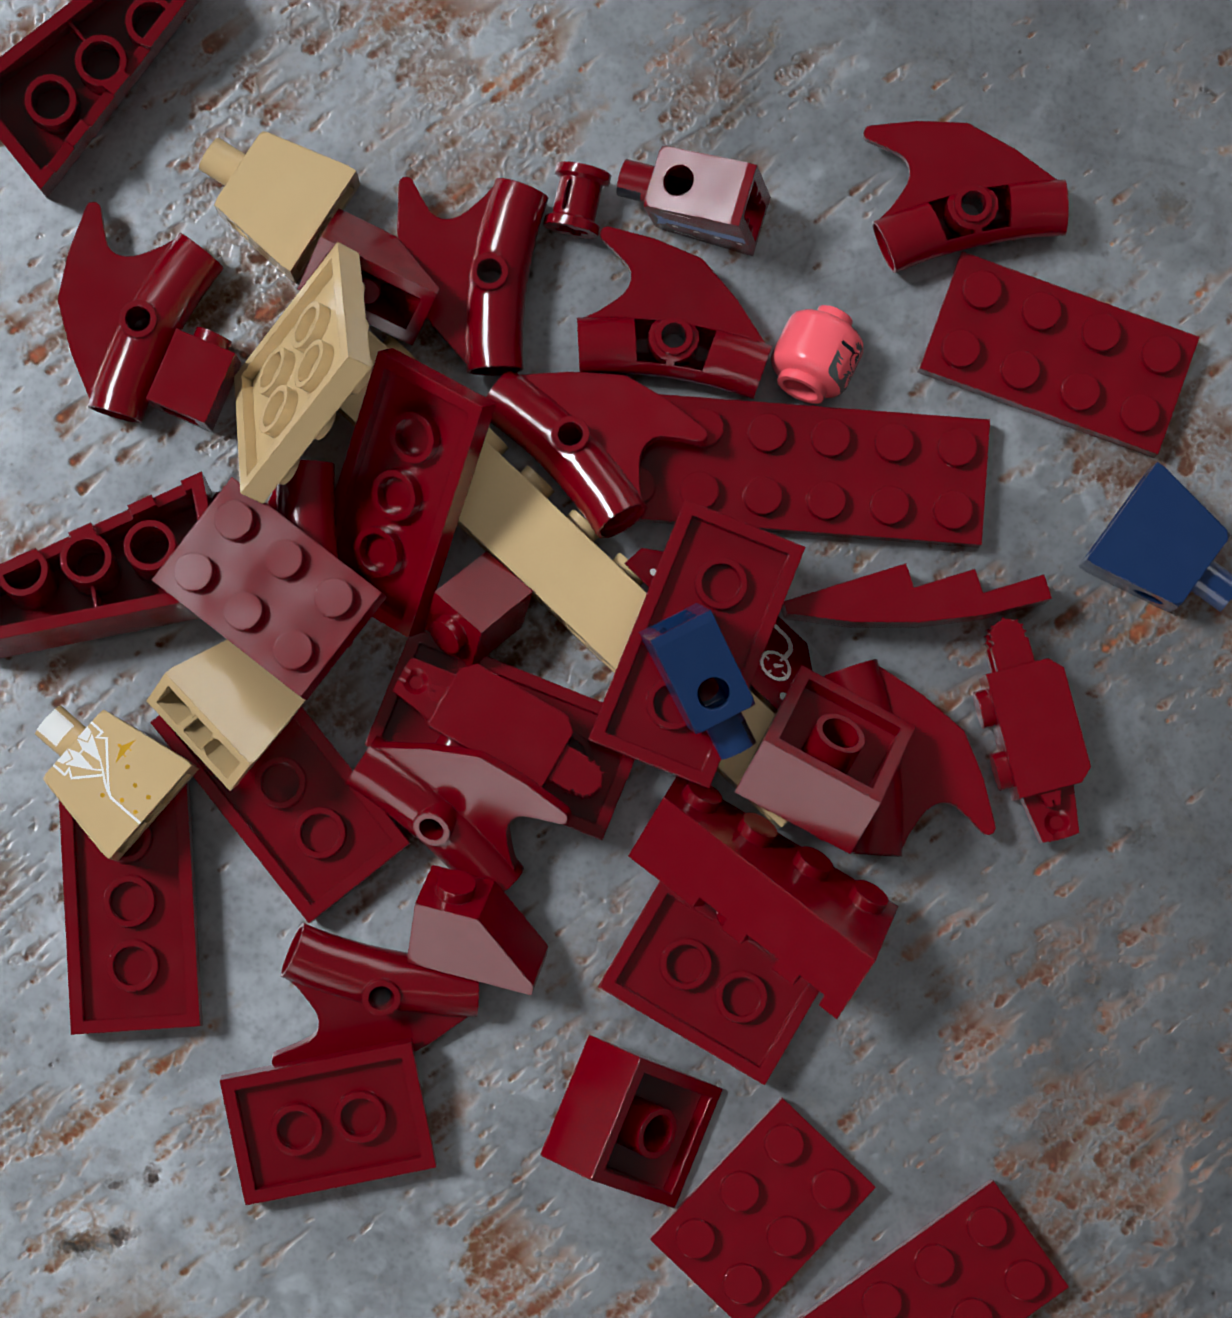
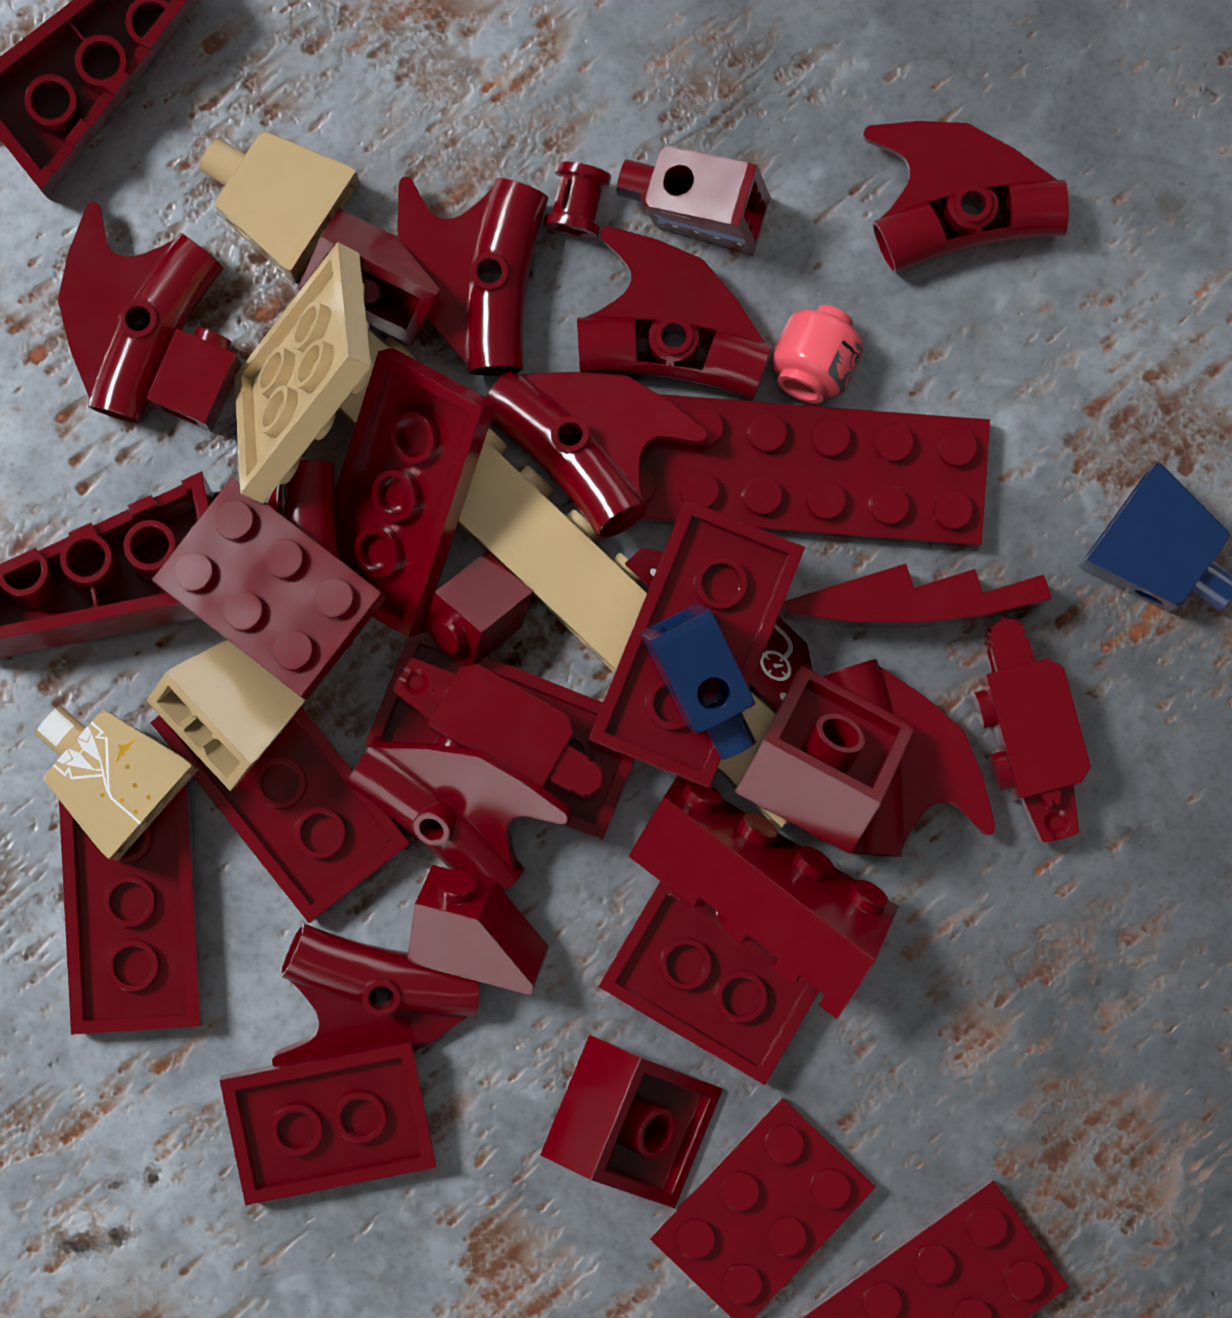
dark red plate [917,251,1200,458] -> none

